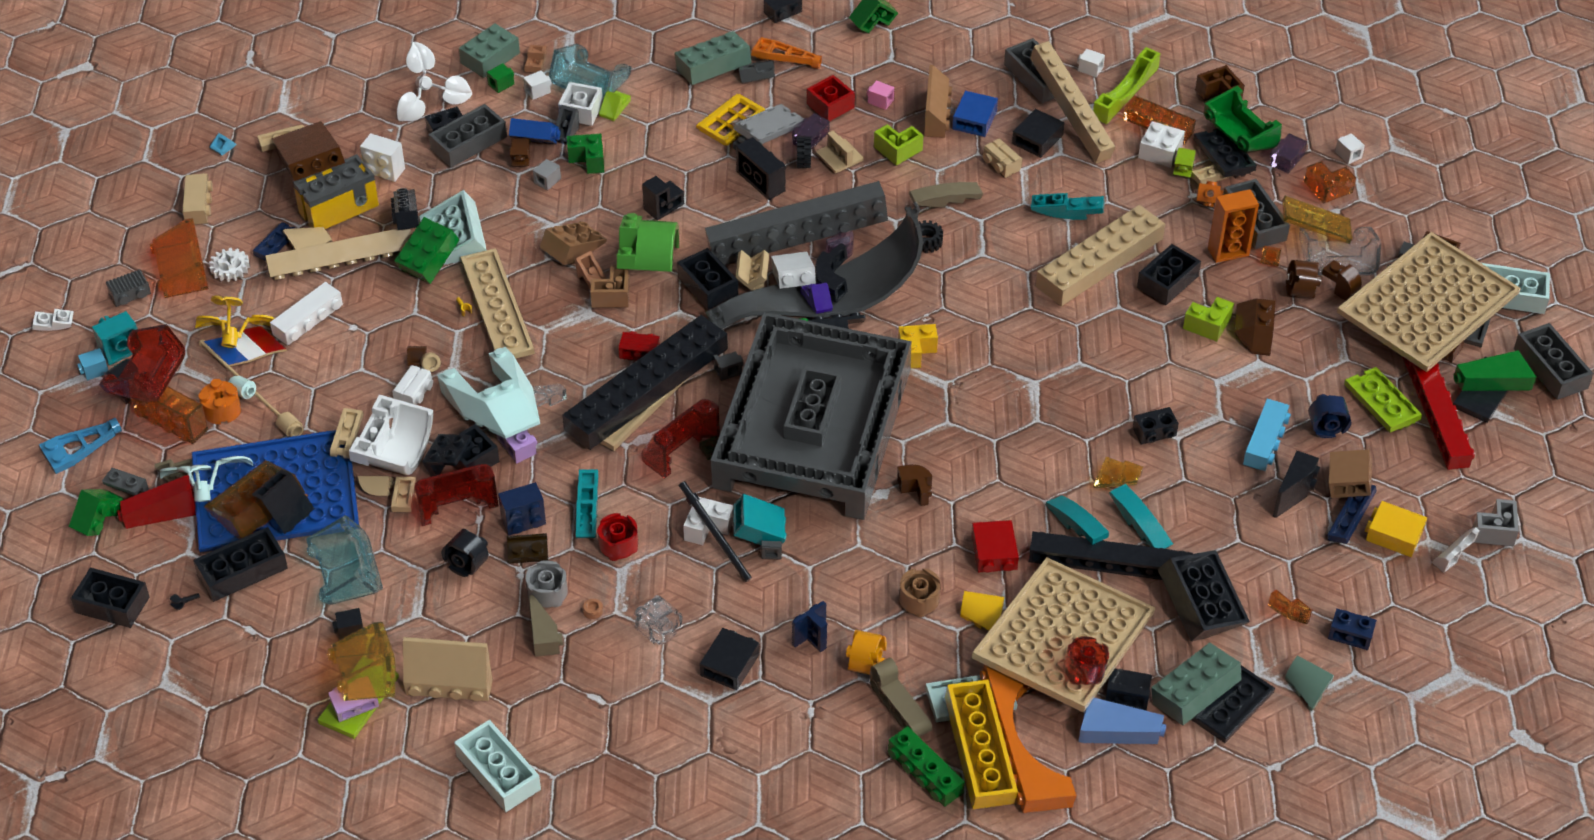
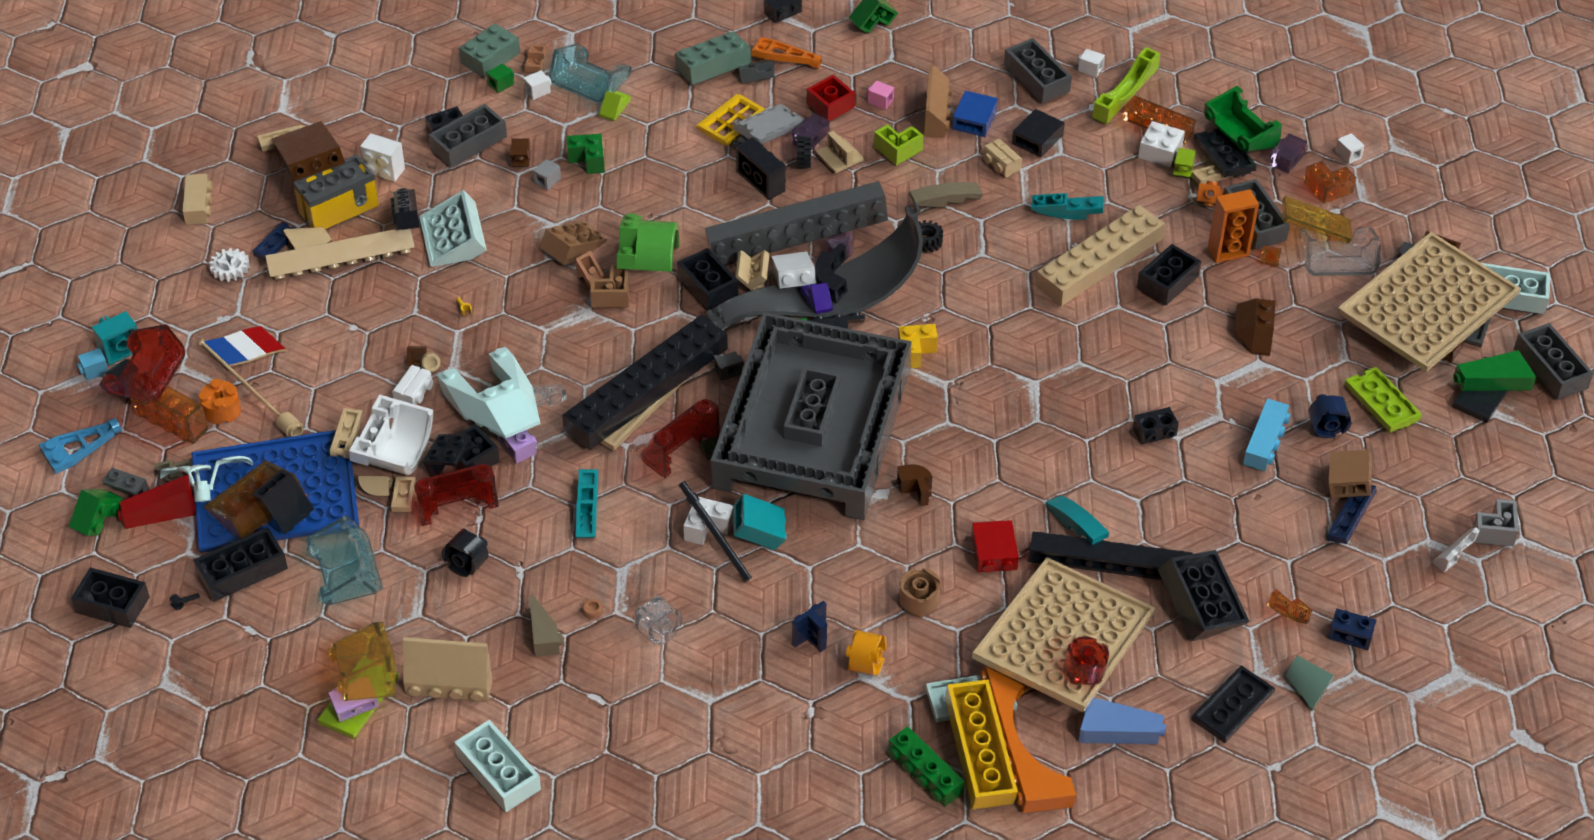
white slope [32,309,74,331] -> none
dark grey brick [106,269,151,307] -> none
clear orange windscreen [150,218,209,298] -> none
yellow plant [195,295,275,348] -> none
medium azure slope [210,133,236,156] -> none
light aqua brick [229,376,256,399] -> none
white brick [270,282,343,346] -> none
black brick [332,608,365,641] -> none
green brick [394,217,459,284] -> none
white plant [397,42,472,121] -> none
tan plate [461,248,535,359] -> none
dark blue brick [498,482,546,536] -> none
dark brown plate [507,533,548,564] -> none
blue brick [509,118,560,144] -> none
light grey brick [525,560,568,608] -> none
dark grey slope [556,105,579,142] -> none
white brick [558,82,603,126] -> none
red brick [597,513,638,561] -> none
red brick [619,331,660,361] -> none
black brick [642,176,684,221] -> none
black brick [700,628,760,691] -> none
dark grey tile [761,541,782,560] -> none
dark tan beam [870,657,932,737] -> none
yellow slope [960,591,1004,631] -> none
tan brick [1030,41,1115,163] -> none
clear yellow slope [1093,457,1143,488] -> none
black bracket [1105,668,1152,711] -> none
teal slope [1109,484,1173,549] -> none
sand green brick [1151,642,1241,725] -> none
lime brick [1183,297,1234,342] -> none
reddish brown brick [1195,65,1245,100] -> none
black slope [1273,450,1320,518] -> none
reddish brown brick [1286,260,1321,299] -> none
reddish brown brick [1322,260,1362,301] -> none
yellow brick [1365,501,1428,558] -> none
red brick [1402,356,1475,470] -> none

